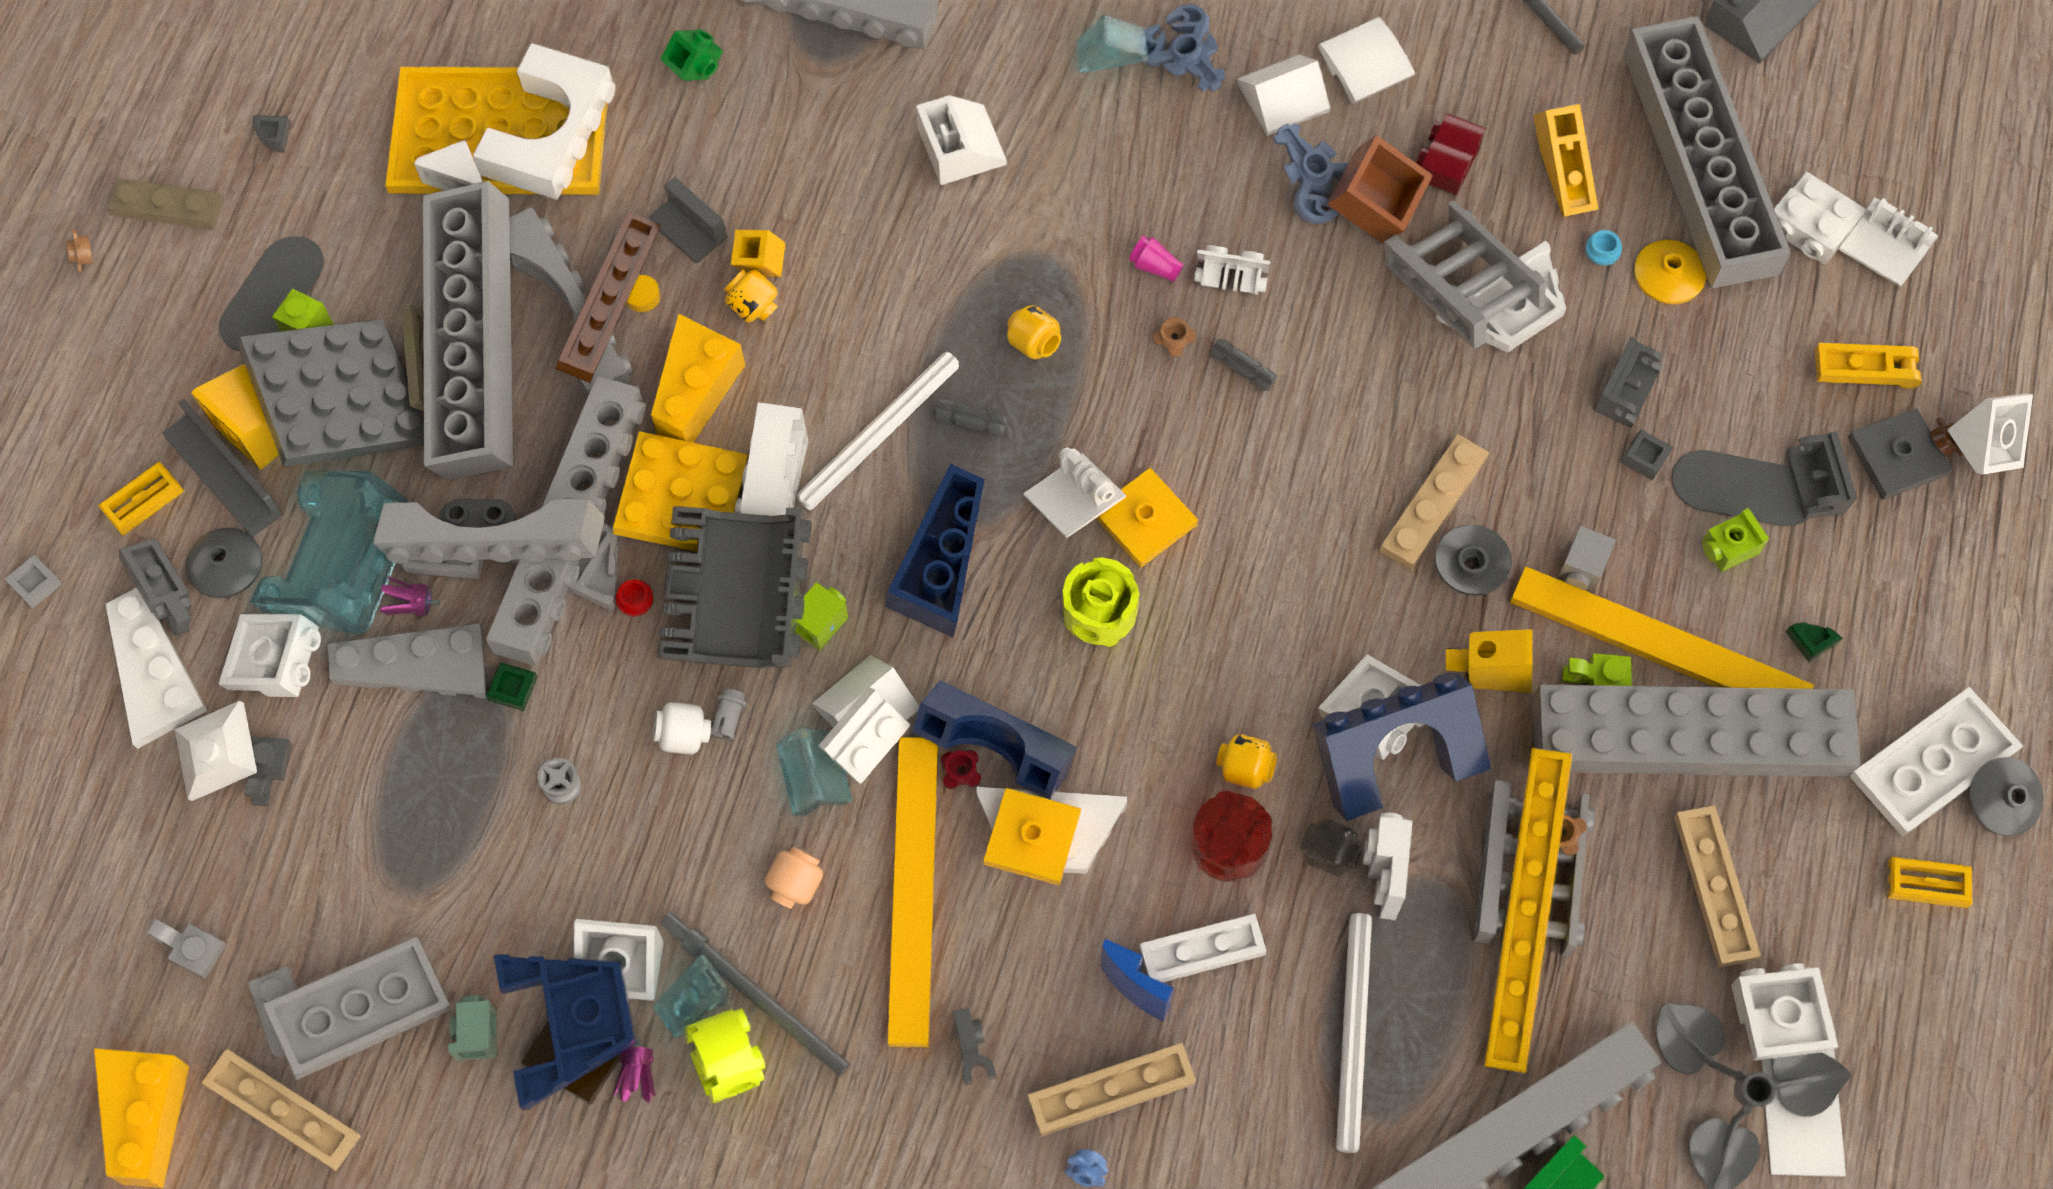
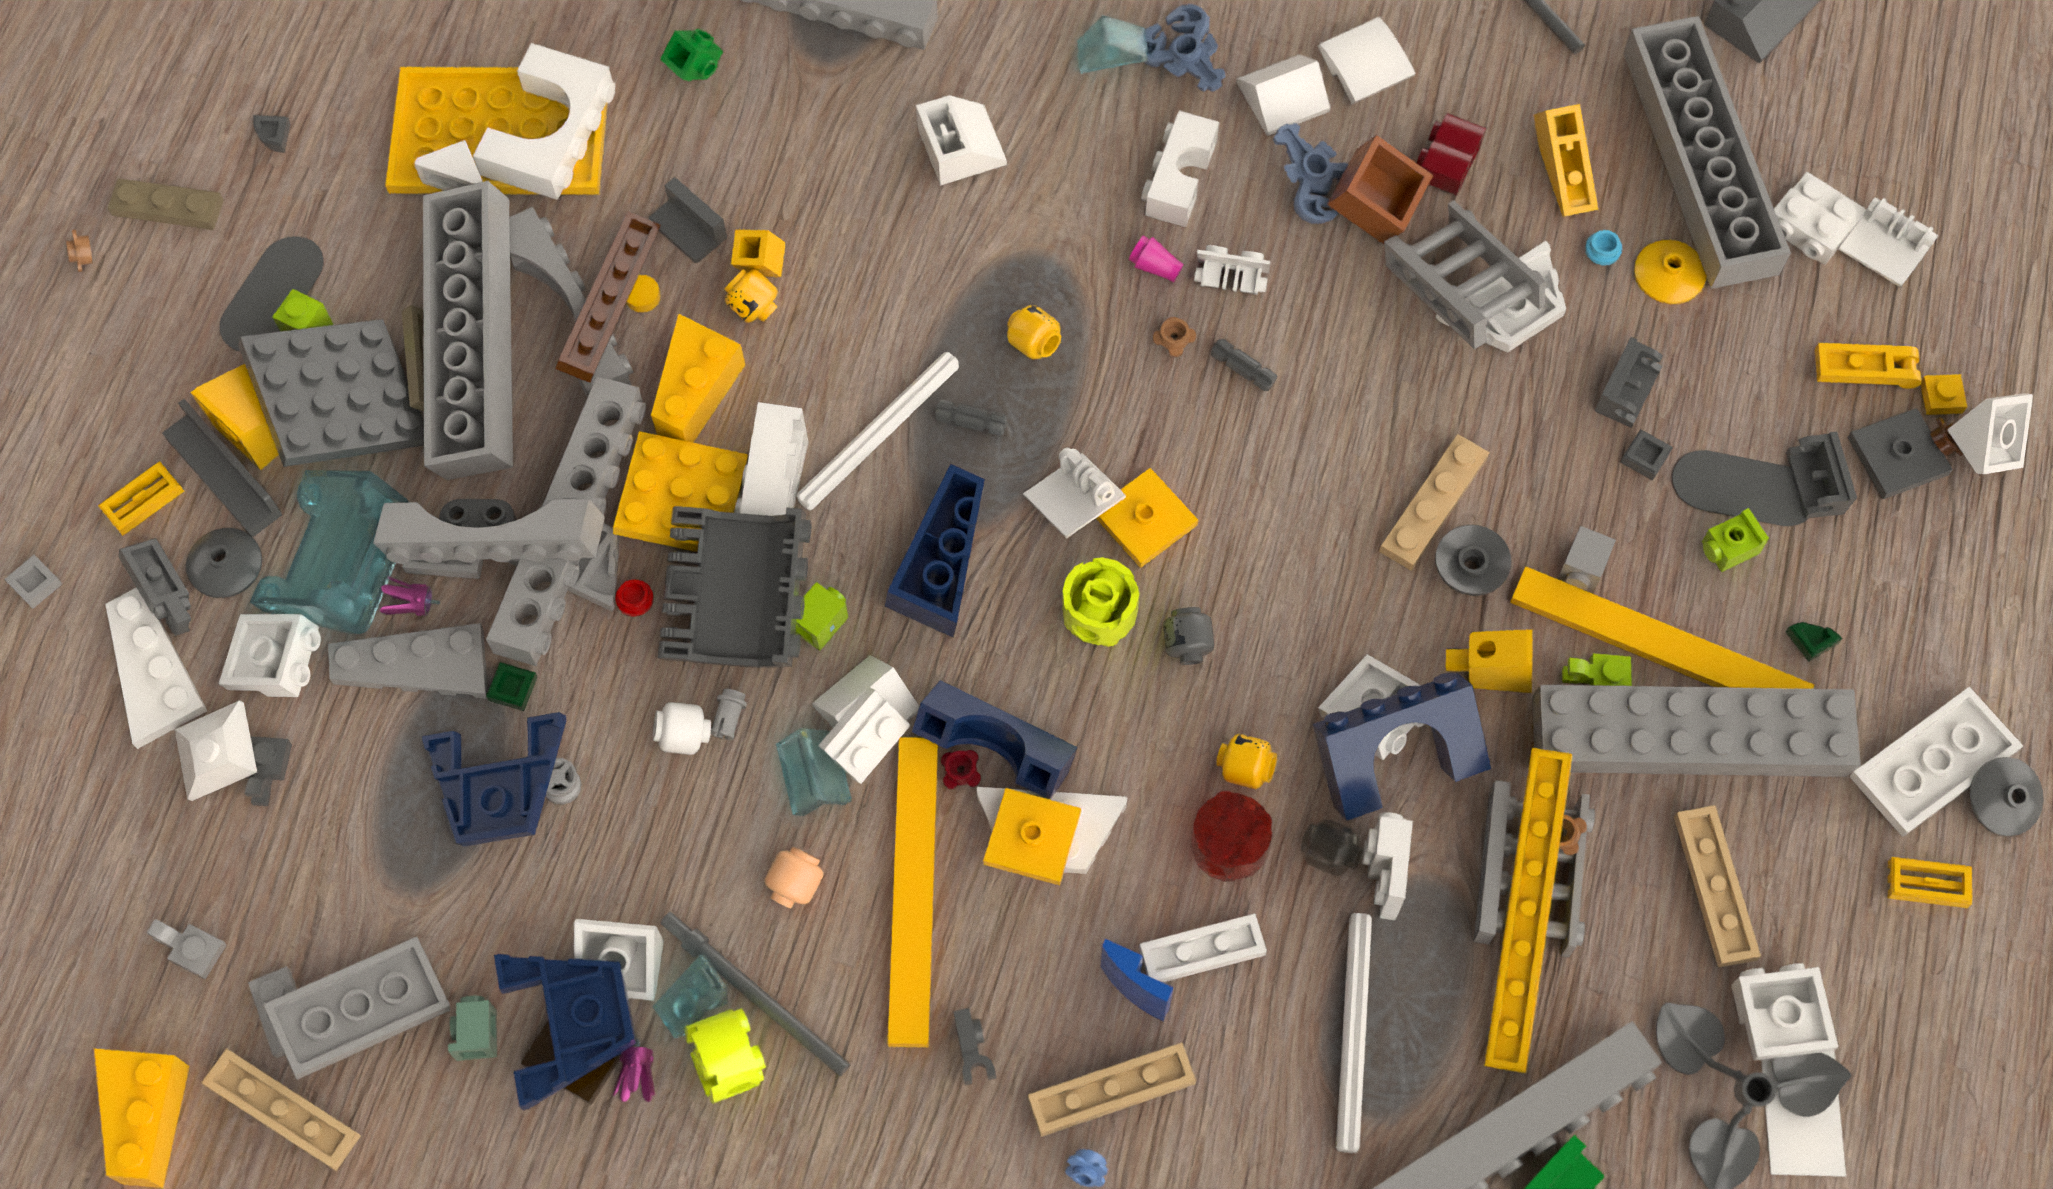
none -> dark blue wing [422,712,566,847]
none -> white arch [1141,111,1219,227]
none -> dark grey head [1163,607,1215,665]
none -> yellow plate [1920,374,1968,415]

